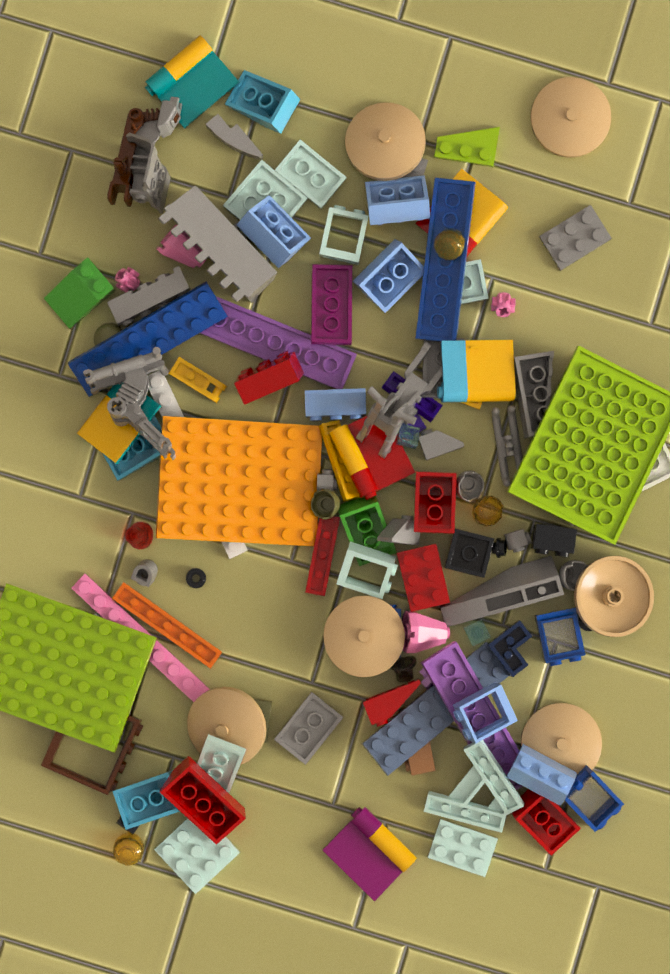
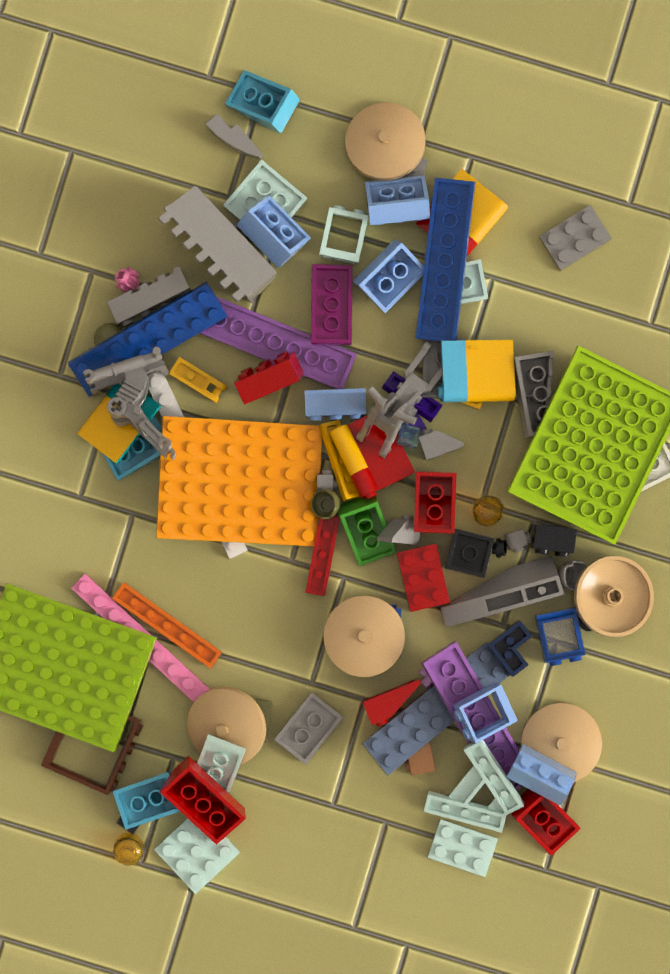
bright green slope [44,257,116,329] -> none
light grey piece [107,97,182,214] -> none
clear red piece [125,522,153,550] -> none
light grey plate [131,559,158,587] -> none
teal door [145,35,239,129] -> none
bright pink cone [156,224,206,268] -> none
black plate [186,568,206,588] -> none
light aqua plate [275,140,347,209] -> none
magenta door [322,807,417,901] -> none
light aqua window [336,541,398,599] -> none
clear smoke piece [390,656,417,682] -> none
bright pink cone [401,611,450,653] -> none
lime wing [434,127,500,167] -> none
clear yellow hair [434,228,466,260] -> none
light grey hair [456,470,484,502] -> none
clear light blue plate [464,619,491,646] -> none
bright pink gear [491,292,516,317] -> none
light grey piece [491,405,523,487] -> none
tan dish [531,77,611,158] -> none
window [565,765,624,832] -> none

